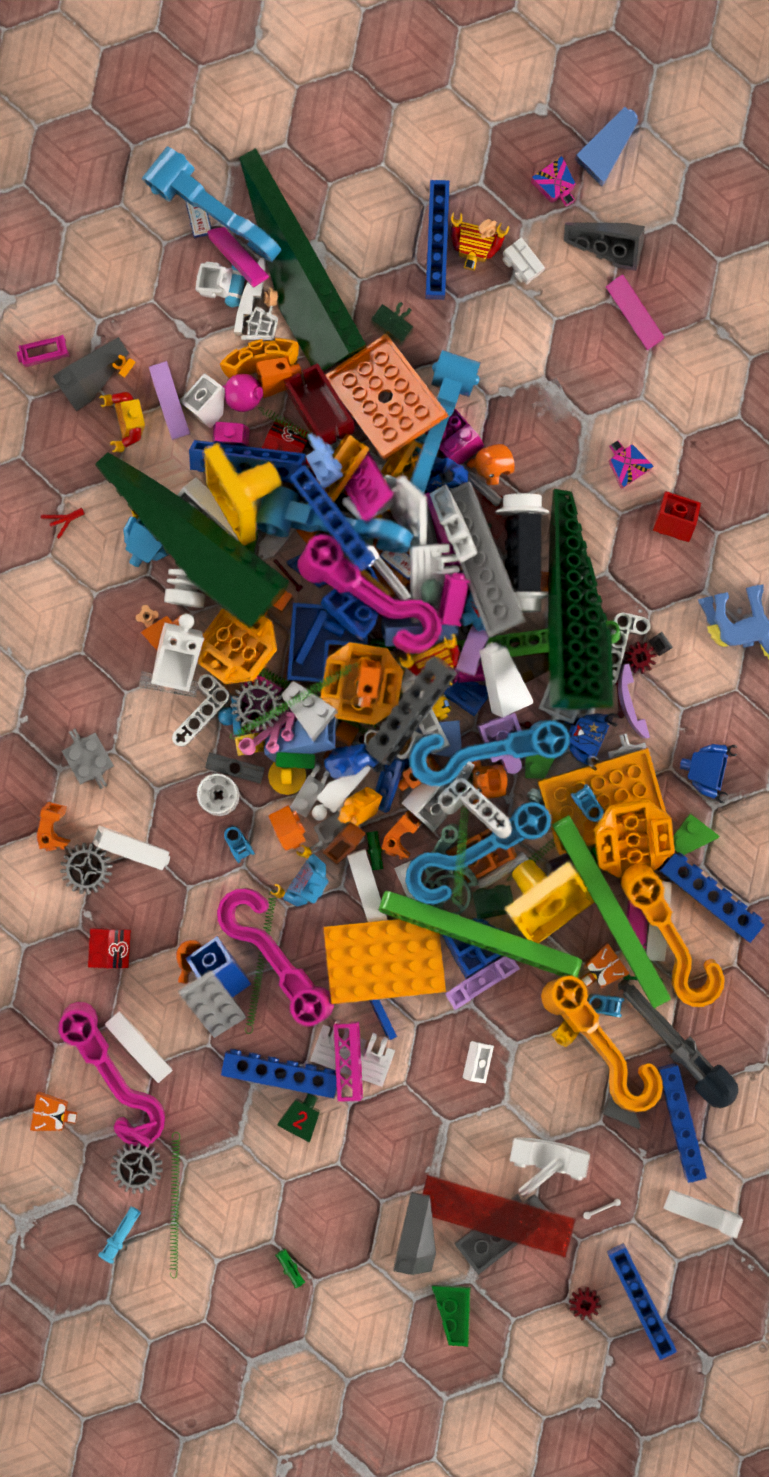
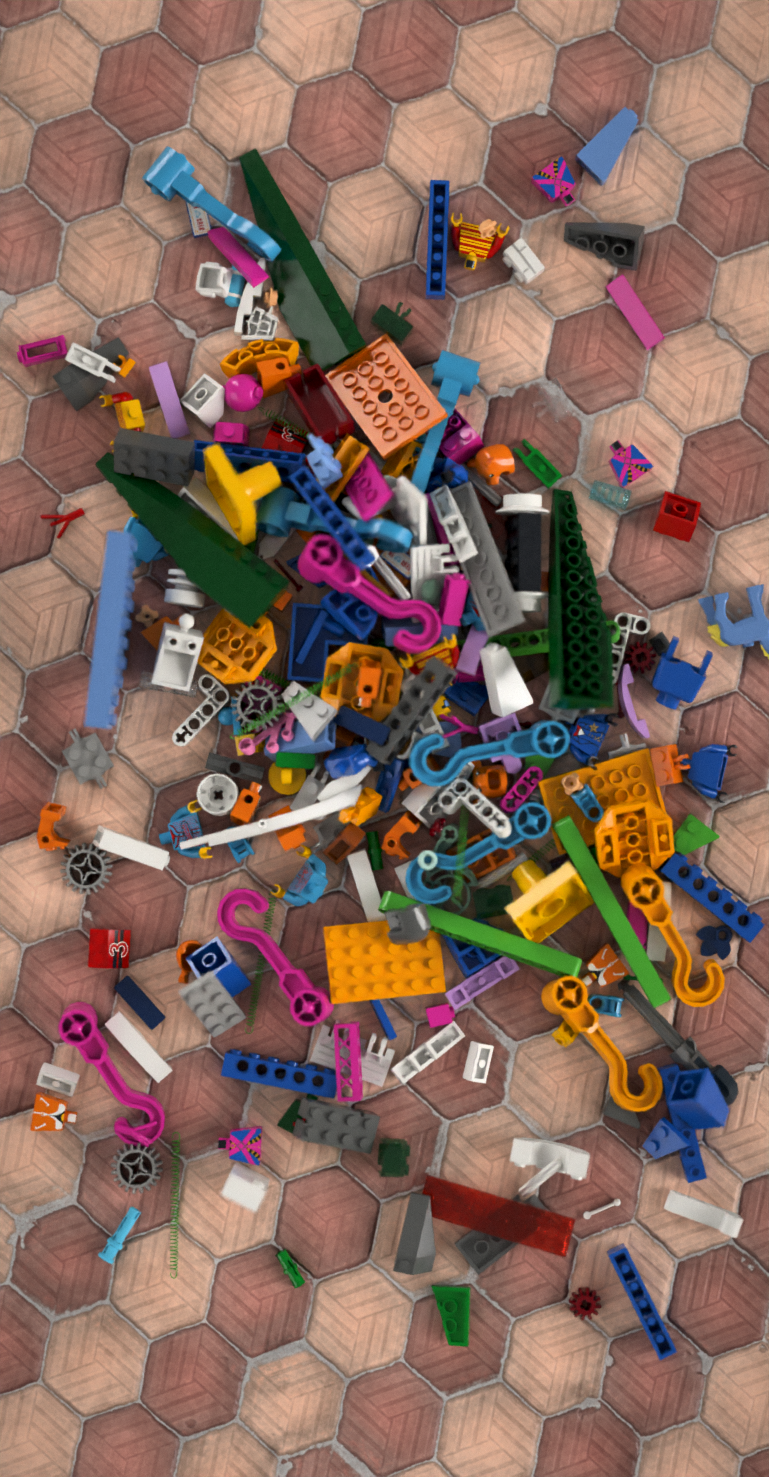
none -> white slope [36,1063,80,1097]
none -> white hinge [65,342,121,383]
none -> medium blue brick [84,531,138,730]
none -> dark grey piece [114,428,195,486]
none -> dark blue piece [114,976,165,1030]
none -> dark azure torso [159,800,212,859]
none -> white piece [180,785,363,849]
none -> torso [218,1126,262,1165]
none -> white brick [221,1162,270,1213]
none -> orange torso [230,782,262,826]
none -> dark grey piece [292,1097,380,1154]
none -> dark blue piece [334,705,391,745]
none -> clear green brick [378,1138,410,1178]
none -> dark grey brick [385,903,431,945]
none -> white slope [390,1021,465,1084]
none -> light aqua plate [418,850,437,870]
none -> dark pink brick [425,1002,455,1028]
none -> dark red plant [429,817,446,837]
none -> dark pink plant [439,714,479,739]
none -> dark pink beam [500,766,543,813]
none -> green hinge [512,439,563,489]
none -> light nougat plate [561,773,583,795]
none -> clear light blue slope [588,480,632,510]
none -> blue wing [642,1117,691,1159]
none -> orange brick [650,744,690,787]
none -> blue piece [652,636,713,710]
none -> blue slope [667,1068,729,1130]
none -> dark blue plate [696,925,732,960]

